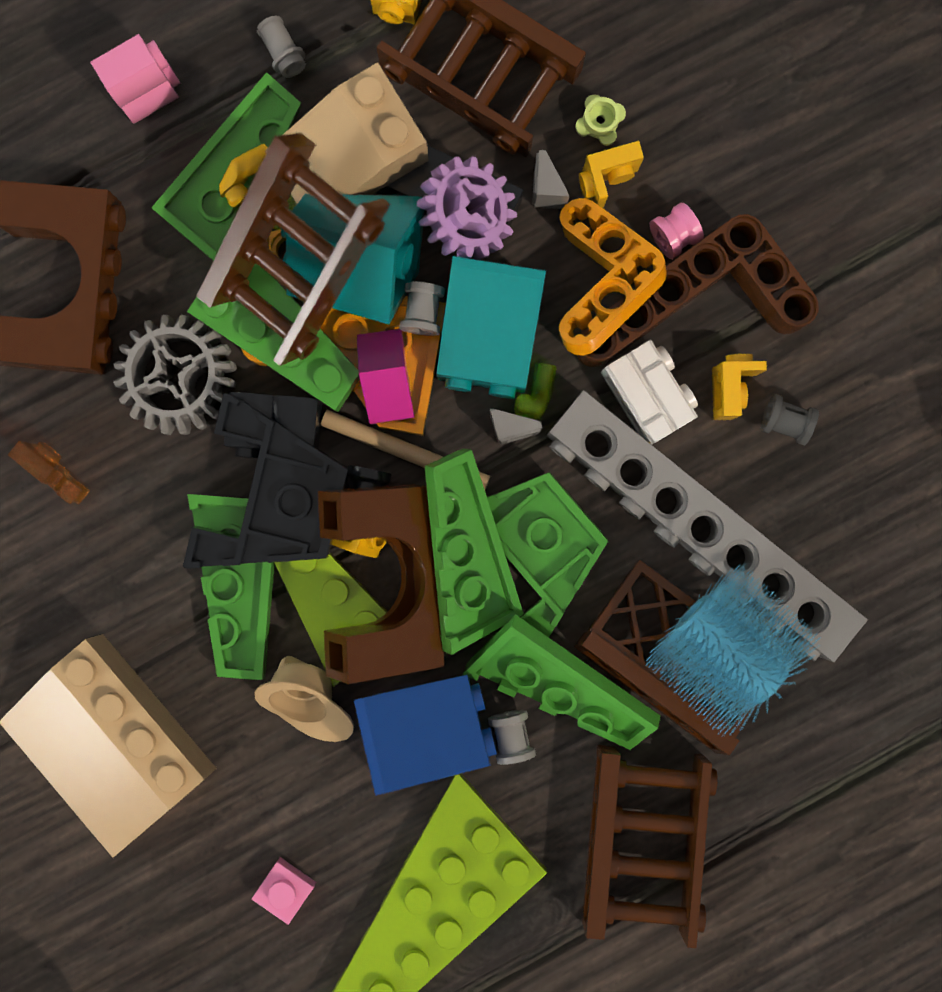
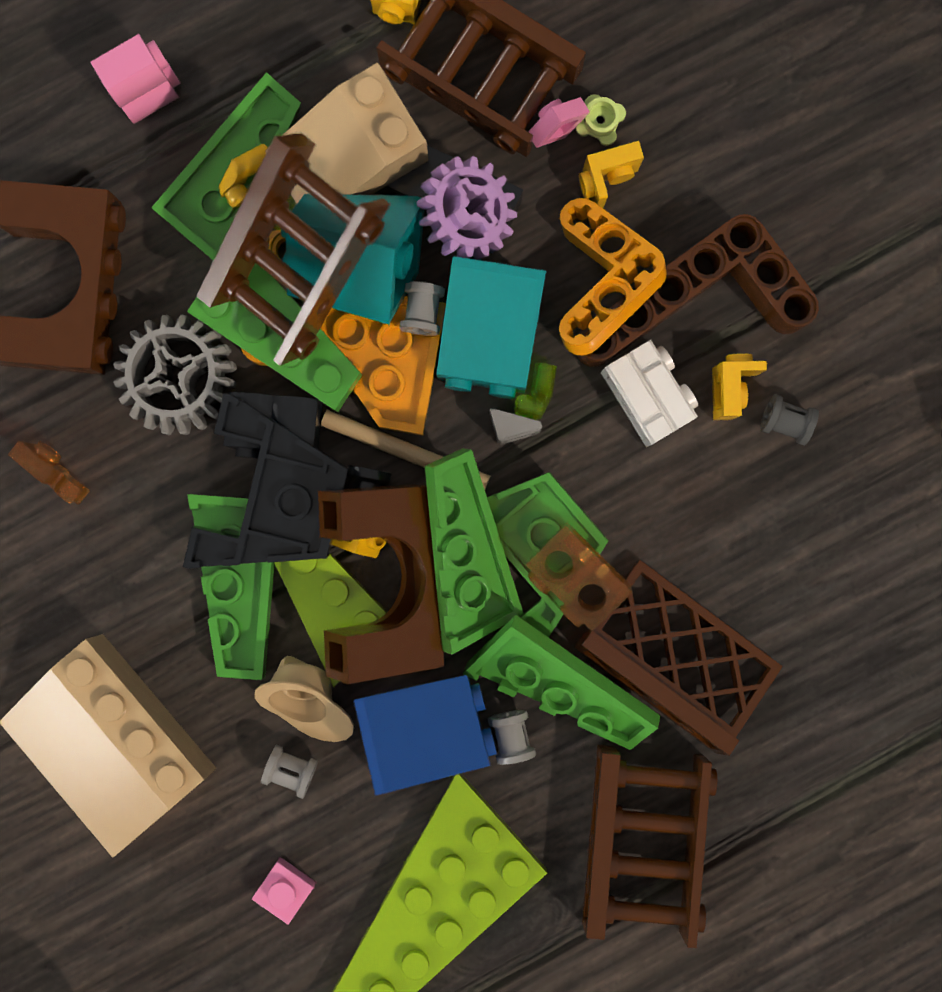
light grey pin [256,15,306,78] -> none
dark pink slope [357,329,414,424] -> none
light grey slope [532,150,569,209] -> none
light grey brick [547,390,868,662] -> none
medium azure piece [646,564,821,737] -> none
bright pink wheel [649,202,704,260] -> none
none -> light grey bush [261,744,318,799]
none -> clear orange brick [526,522,632,631]
none -> bright pink plate [528,97,590,148]

